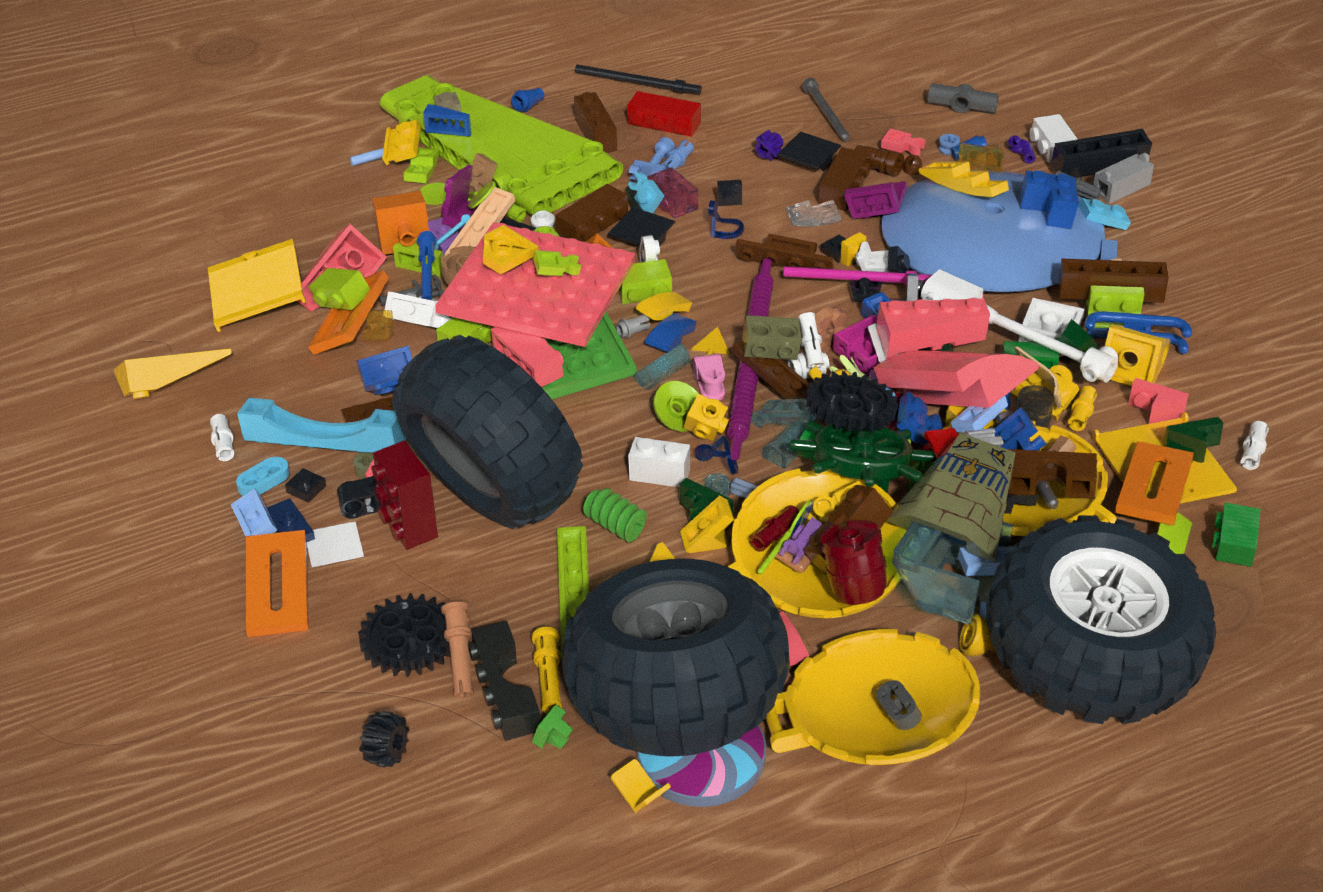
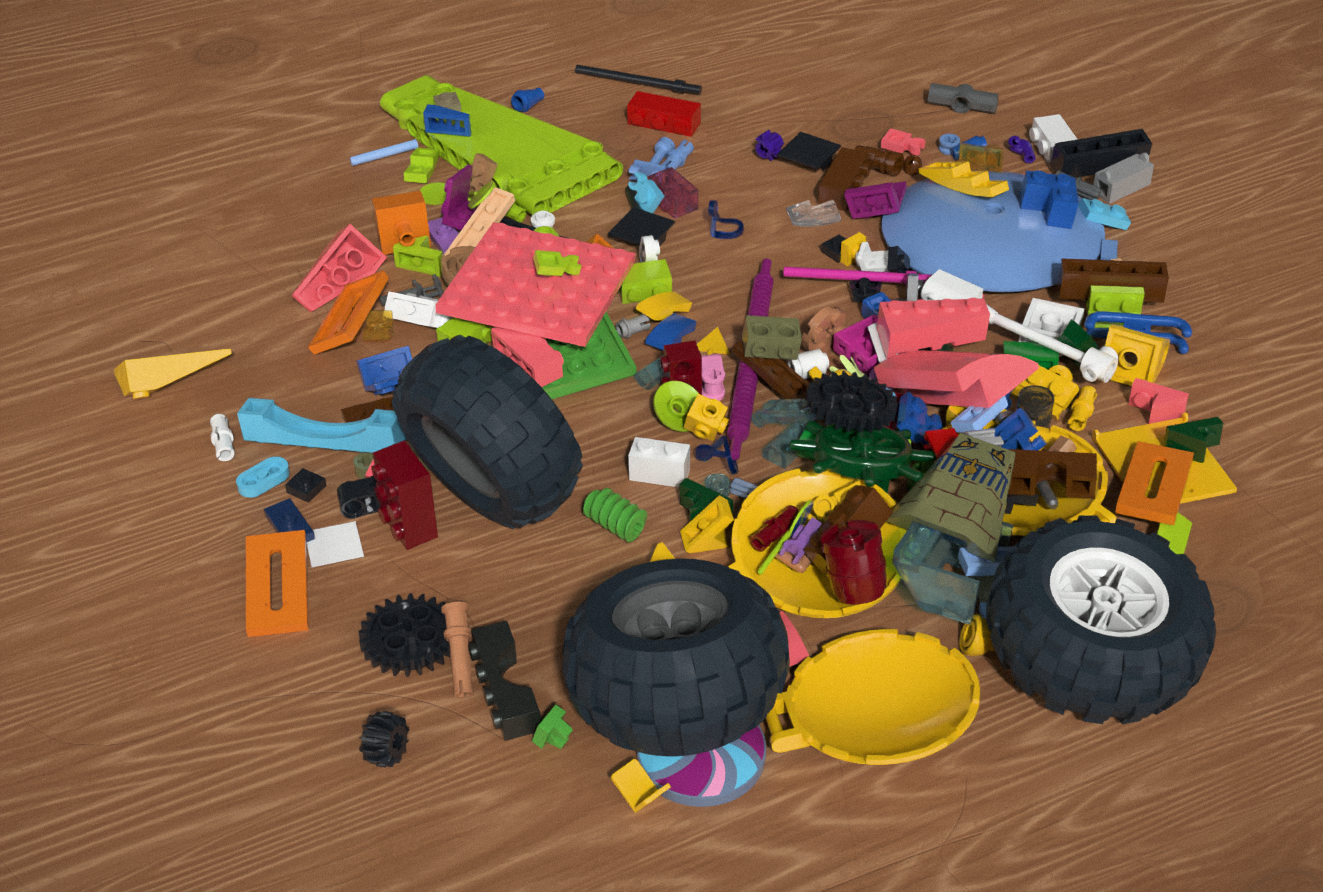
yellow door [208,239,306,333] -> none
light blue plate [231,489,277,536] -> none
lime brick [308,268,370,310] -> none
yellow plate [382,119,421,165] -> none
blue pin [417,231,437,300] -> none
medium azure hinge [434,214,471,250] -> none
yellow plate [483,225,539,274] -> none
yellow pin [531,627,562,714] -> none
reddish brown brick [555,184,628,242] -> none
lime tile [557,526,589,661] -> none
reddish brown brick [574,92,617,153] -> none
black plate [717,180,742,206] -> none
reddish brown bracket [736,234,834,269] -> none
white pin [798,312,825,369] -> none
flat silver bar [802,78,850,142] -> none
dark grey beam [876,680,922,730] -> none
tan piece [1015,346,1062,409] -> none
green brick [1211,502,1261,567] -> none
white pin [1241,421,1269,470] -> none
none -> dark red brick [660,340,702,395]

